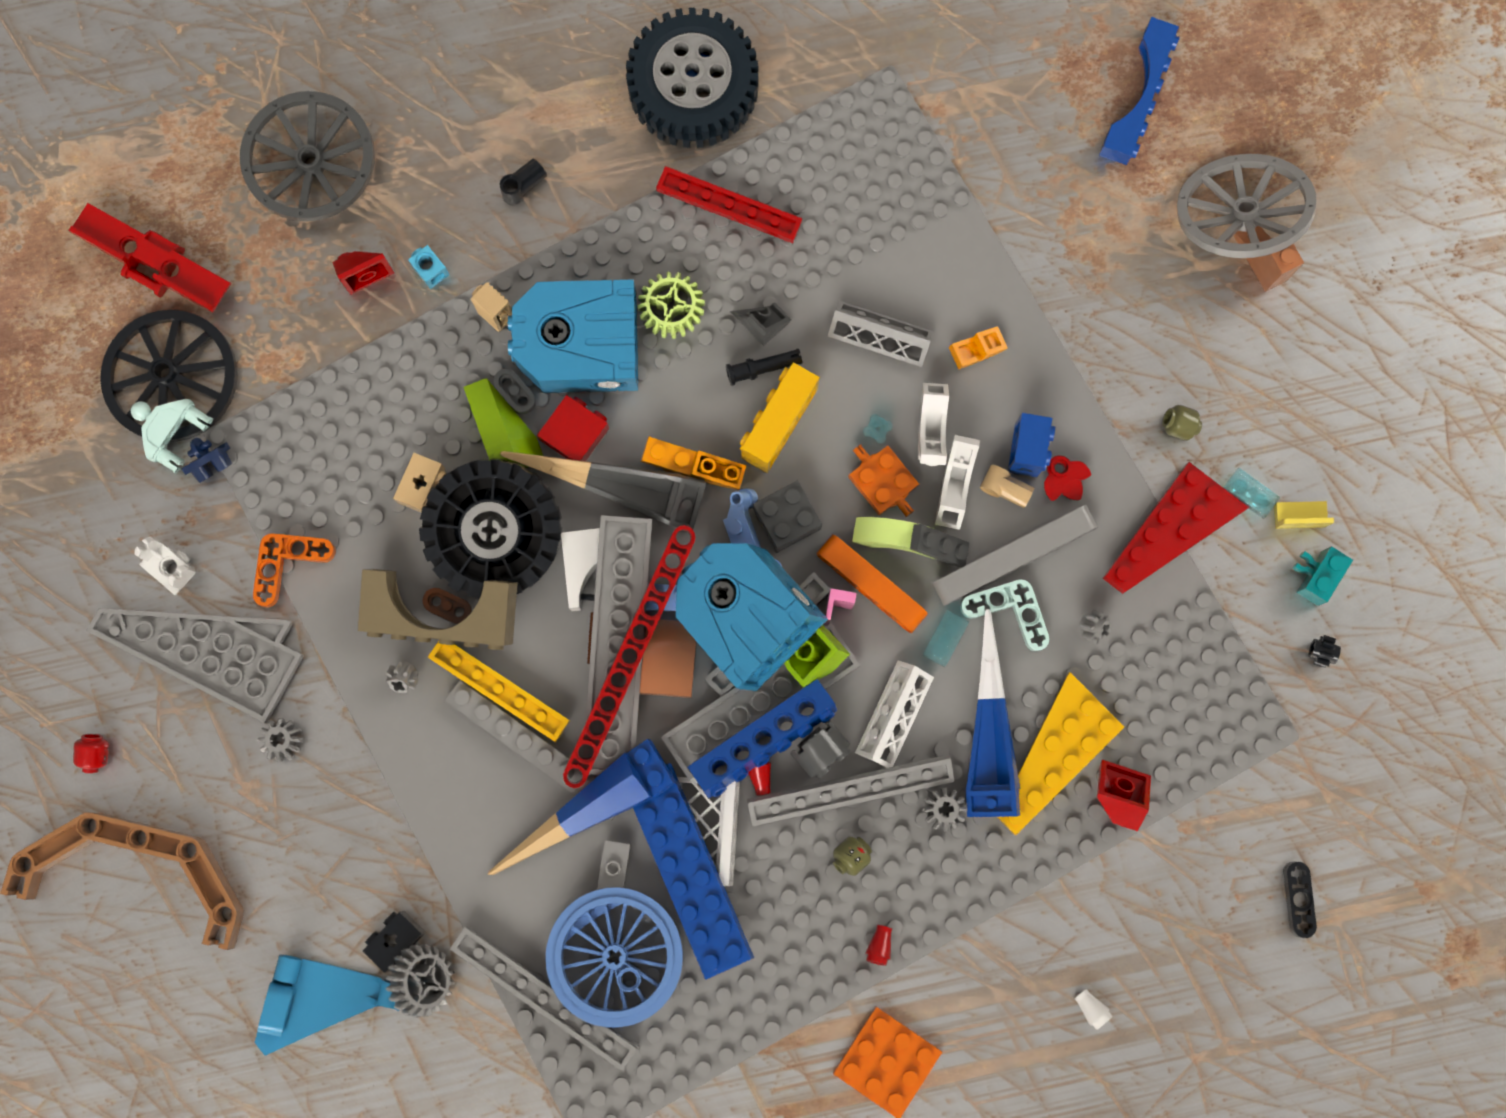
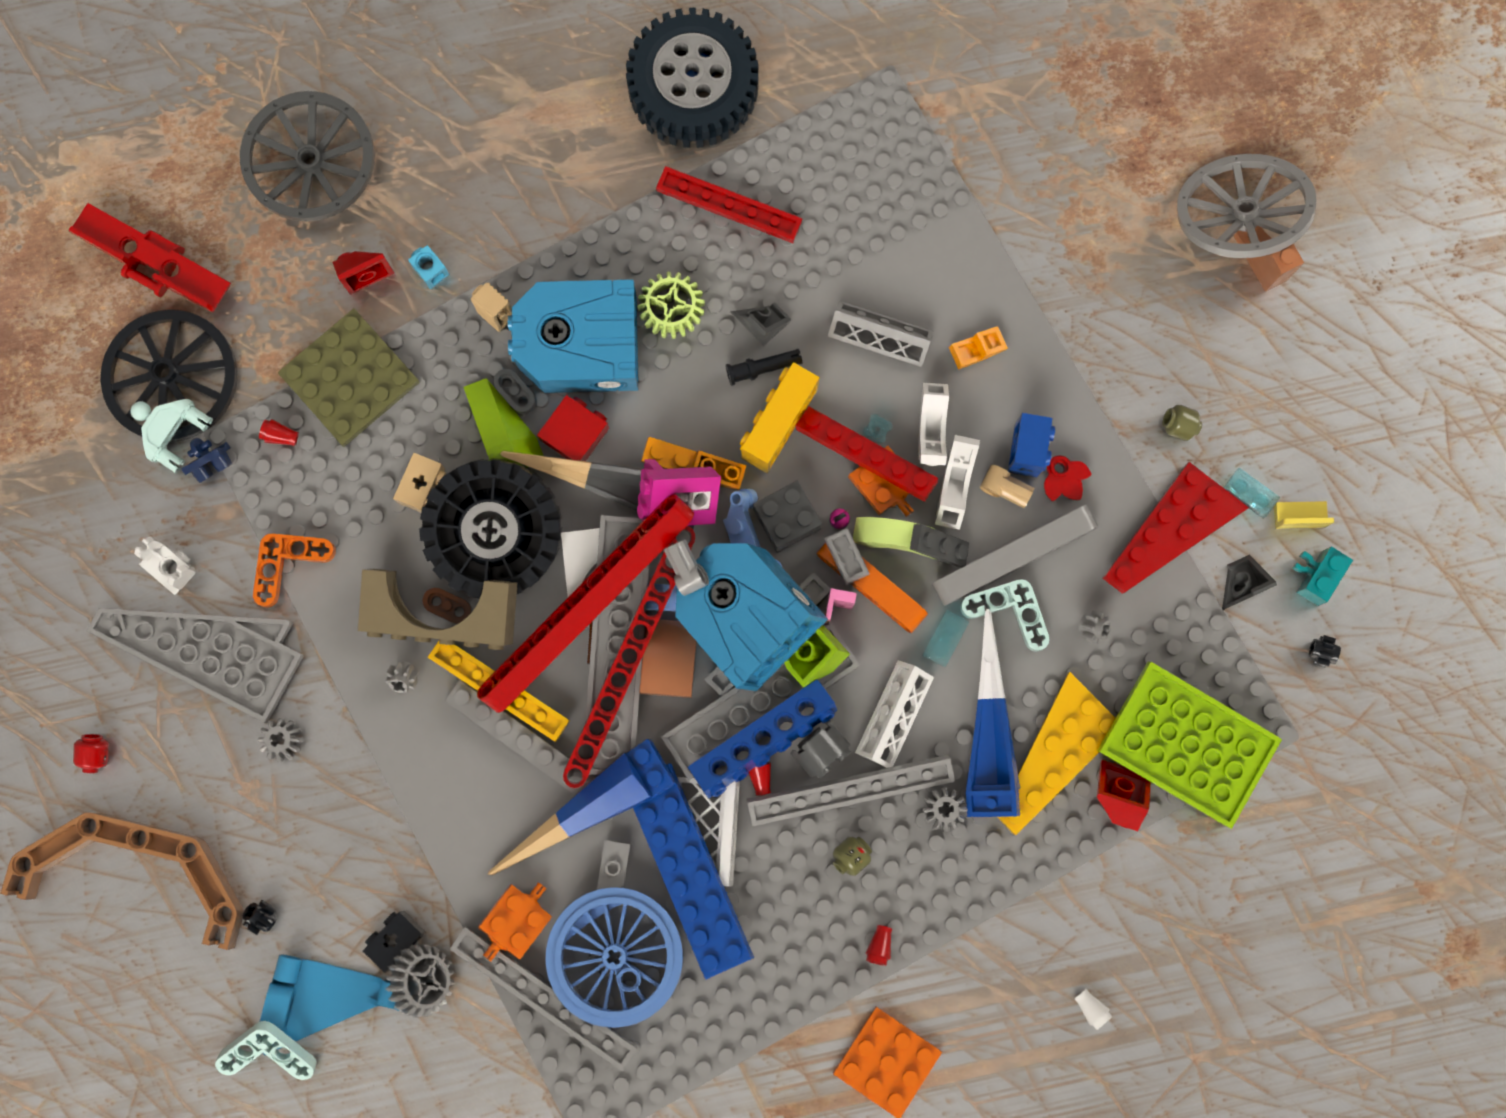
black piece [500,158,547,205] -> none
blue arch [1099,17,1180,165] -> none
black beam [1283,862,1317,938] -> none
none -> light aqua beam [215,1021,317,1080]
none -> black gear [243,900,276,935]
none -> red cone [259,419,299,447]
none -> olive plate [277,308,420,447]
none -> red beam [477,494,694,713]
none -> orange plate [478,883,552,962]
none -> dark pink brick [637,459,721,526]
none -> light grey piece [664,539,709,596]
none -> red plate [795,406,938,502]
none -> light grey plate [824,528,870,585]
none -> dark pink hinge [829,508,850,530]
none -> lime plate [1097,661,1282,829]
none -> dark grey slope [1222,555,1277,610]

